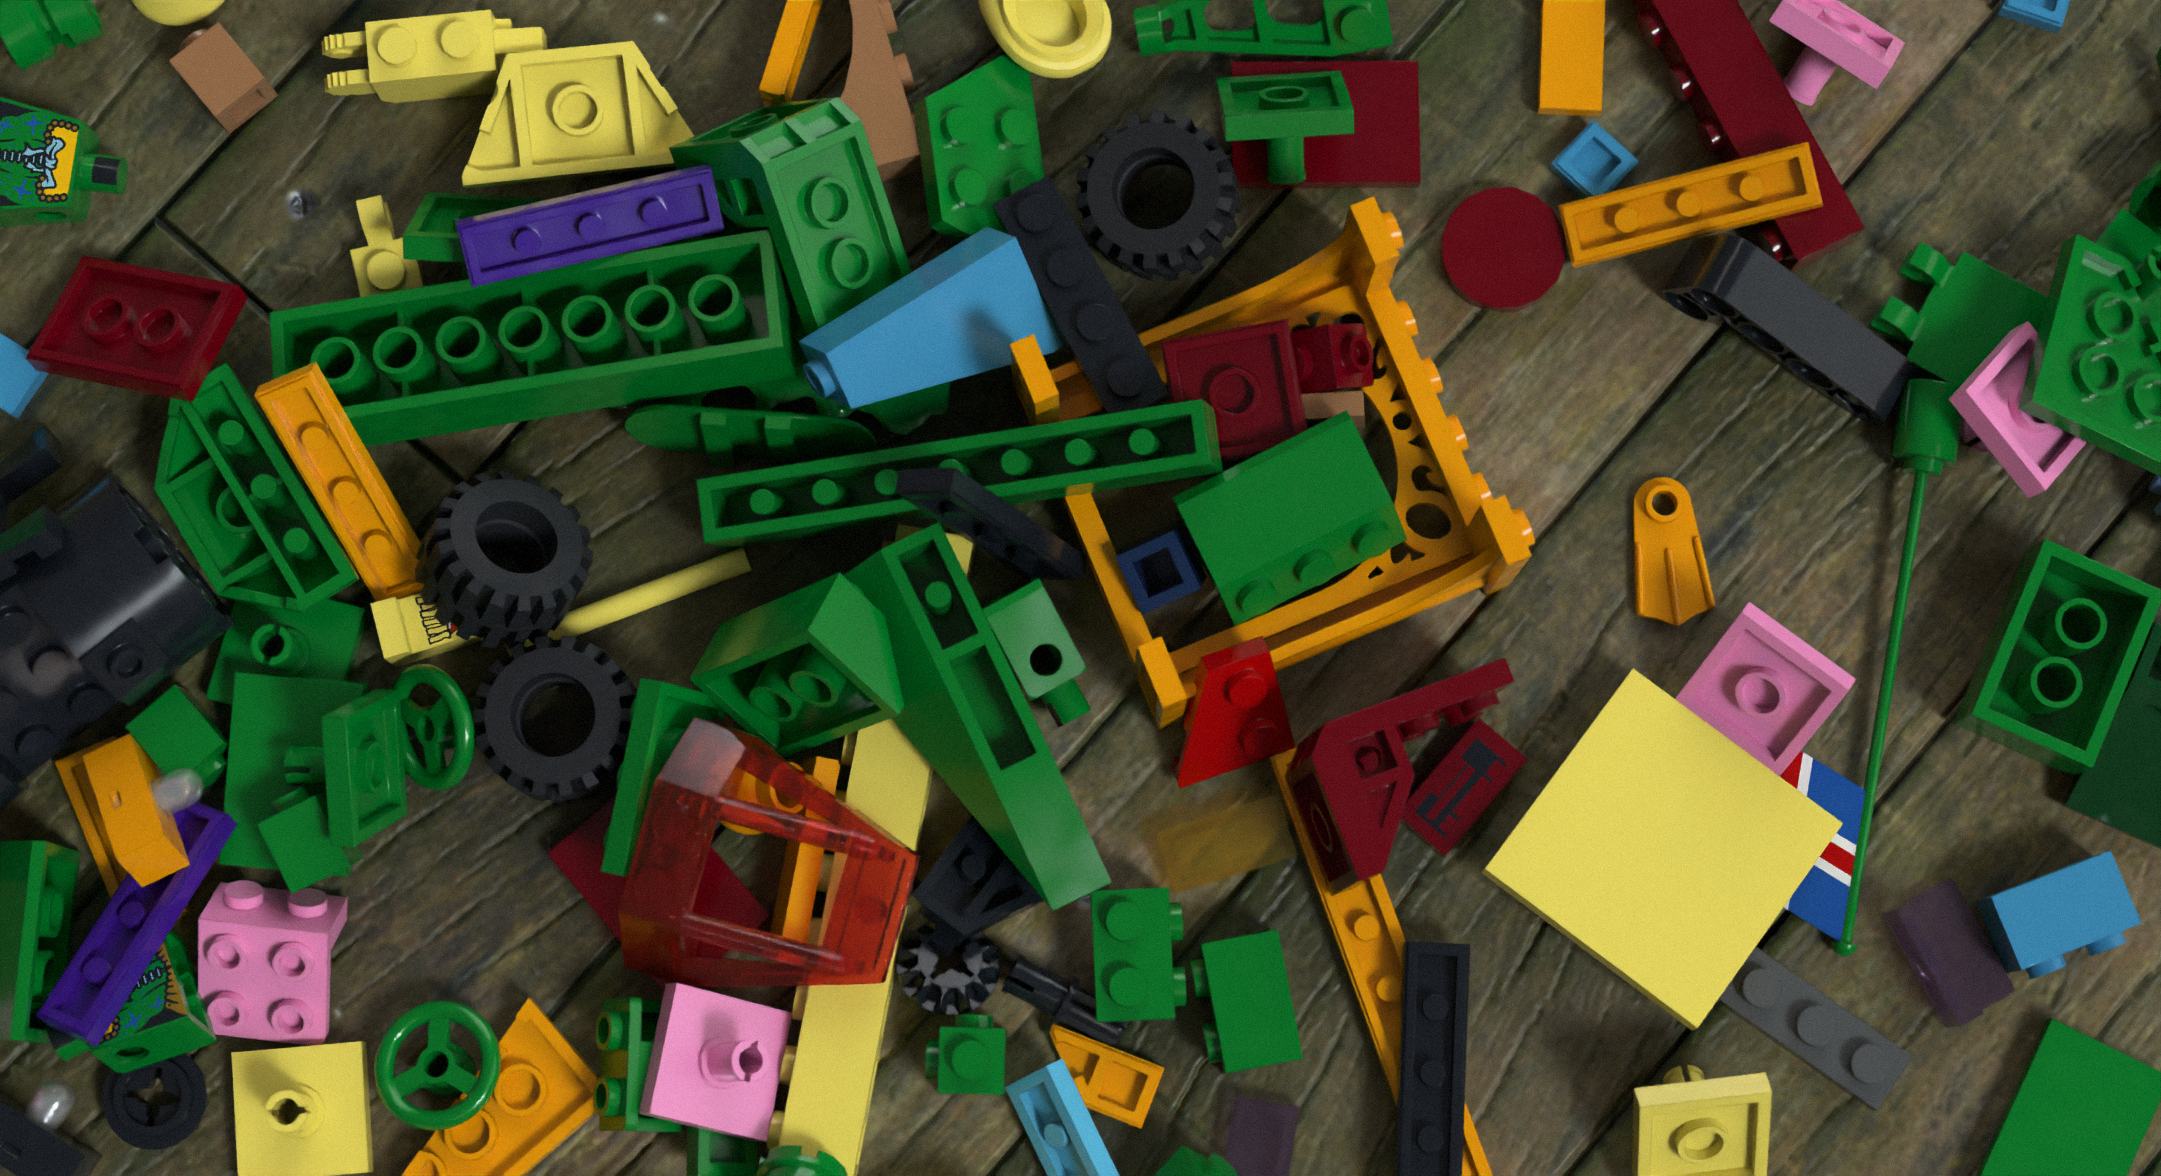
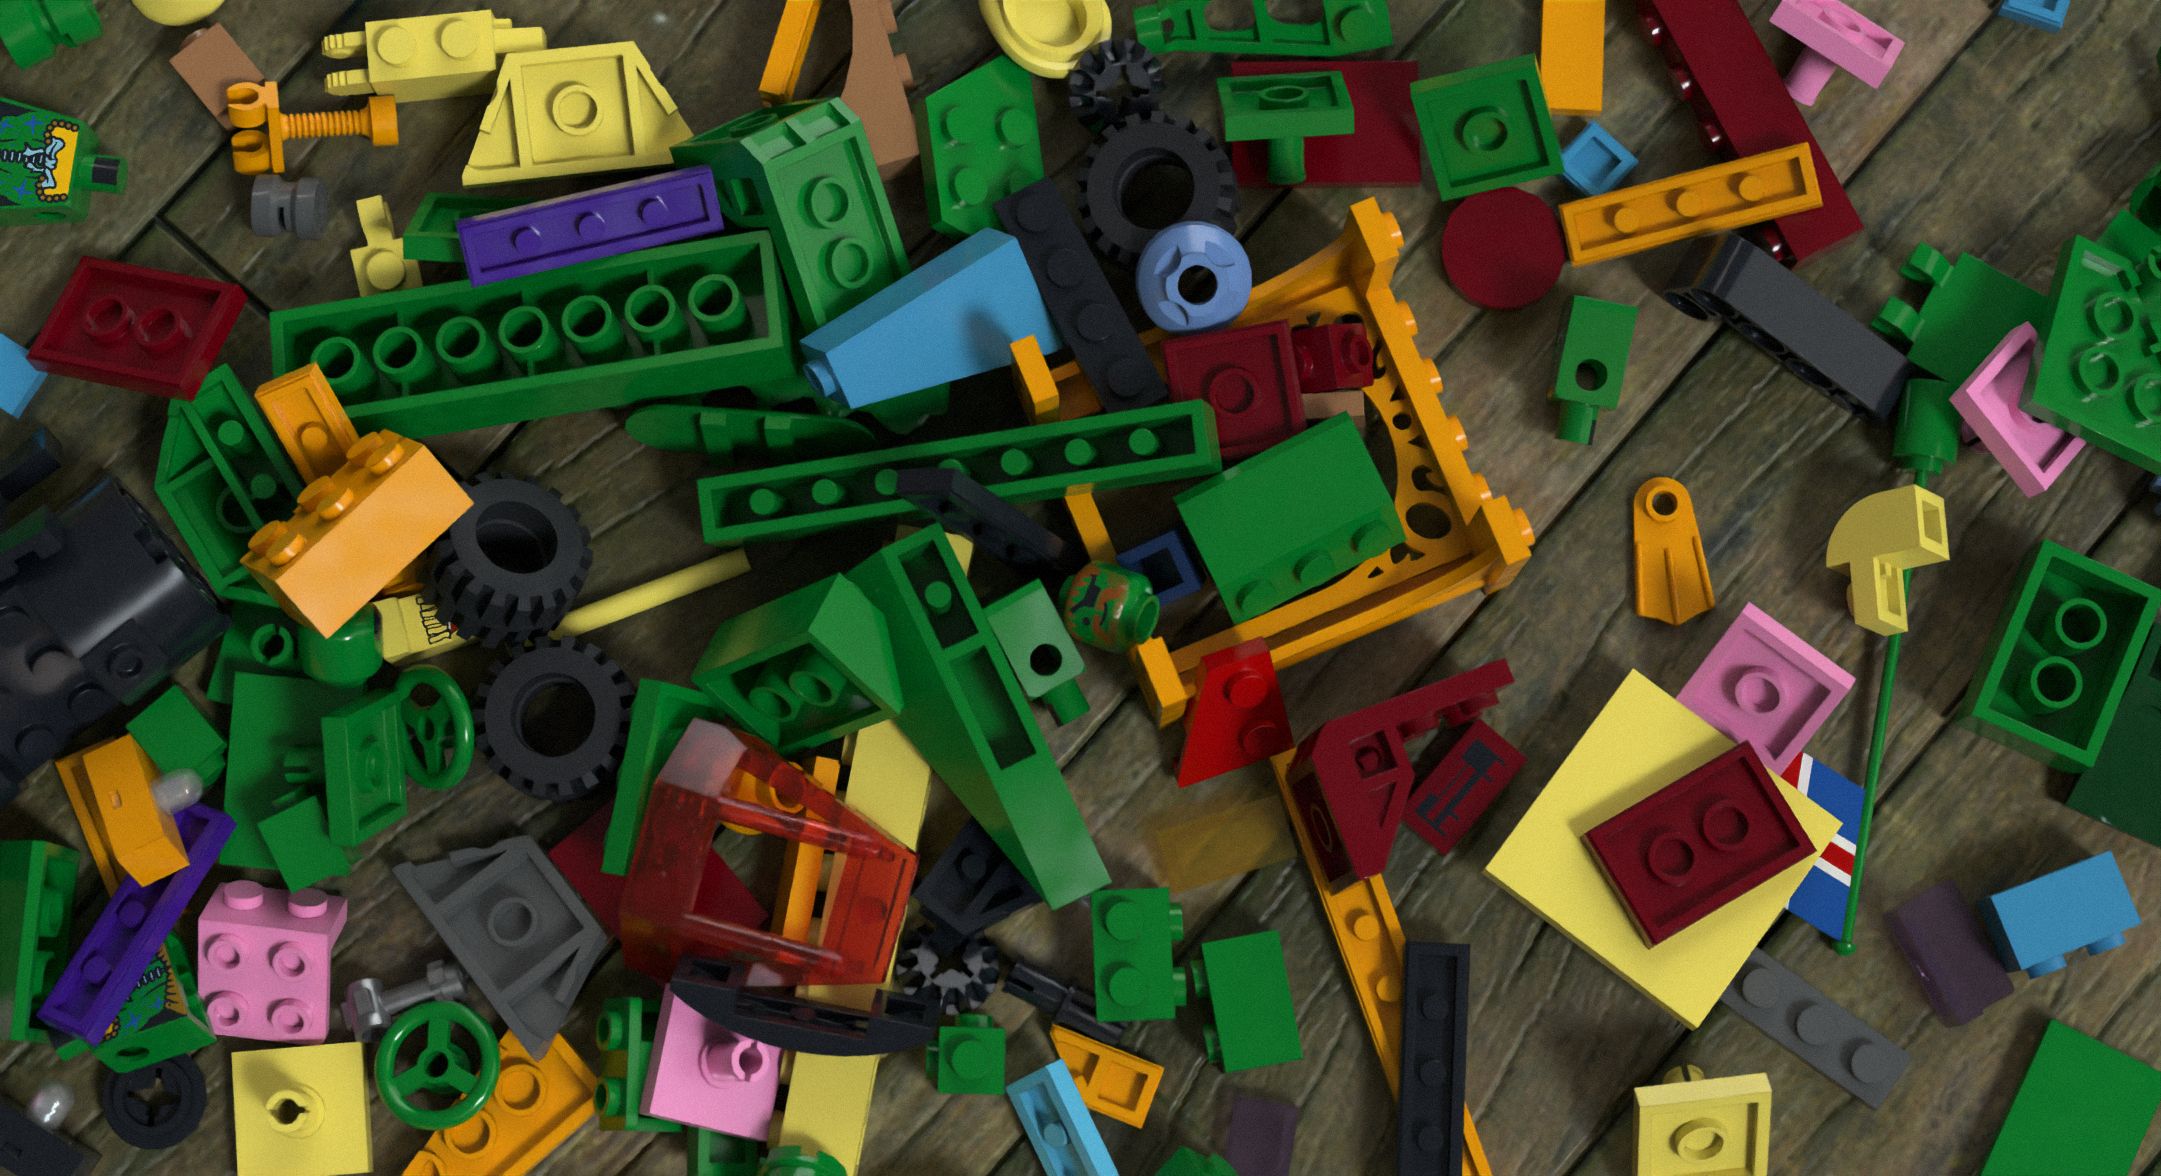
none -> light orange bar [226,81,399,175]
none -> light orange piece [239,429,474,639]
none -> dark grey wheel [251,174,328,240]
none -> green head [297,601,383,690]
none -> flat silver bar [341,959,469,1043]
none -> dark grey wing [392,834,608,1062]
none -> black slope [670,951,941,1056]
none -> green head [1058,560,1160,654]
none -> black gear [1068,38,1168,135]
none -> medium blue piece [1135,221,1252,337]
none -> green tile [1410,53,1565,202]
none -> green torso [1546,295,1639,446]
none -> dark red tile [1580,739,1817,950]
none -> light yellow brick [1826,484,1950,636]

